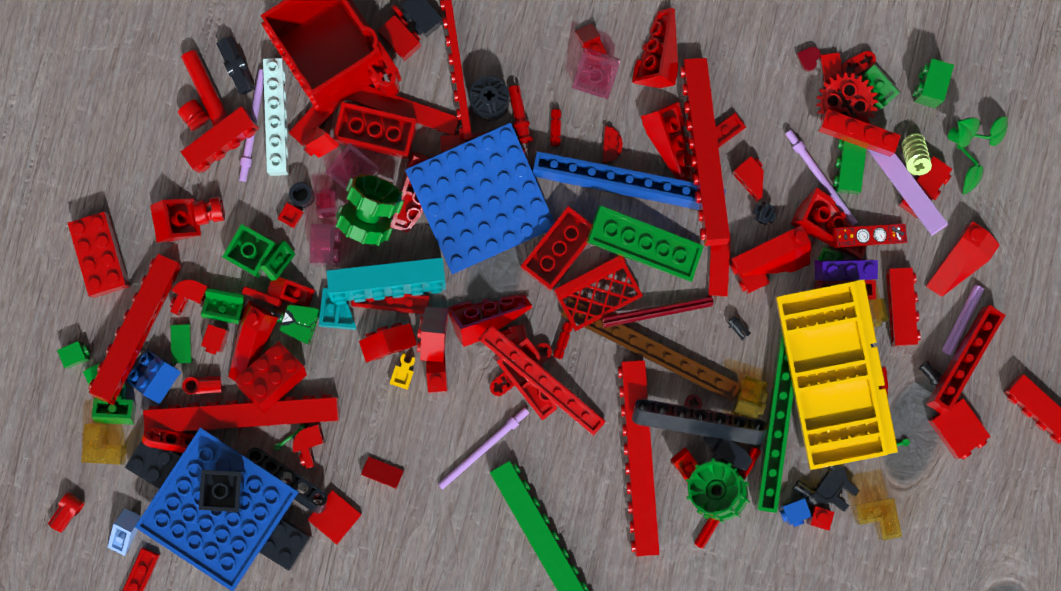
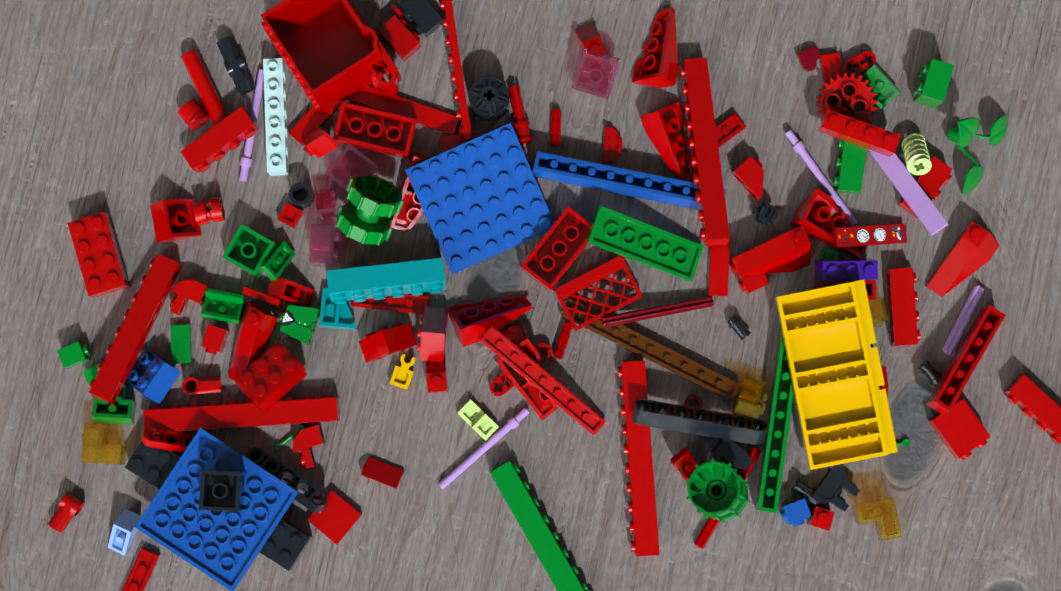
none -> yellowish green slope [457,398,499,441]

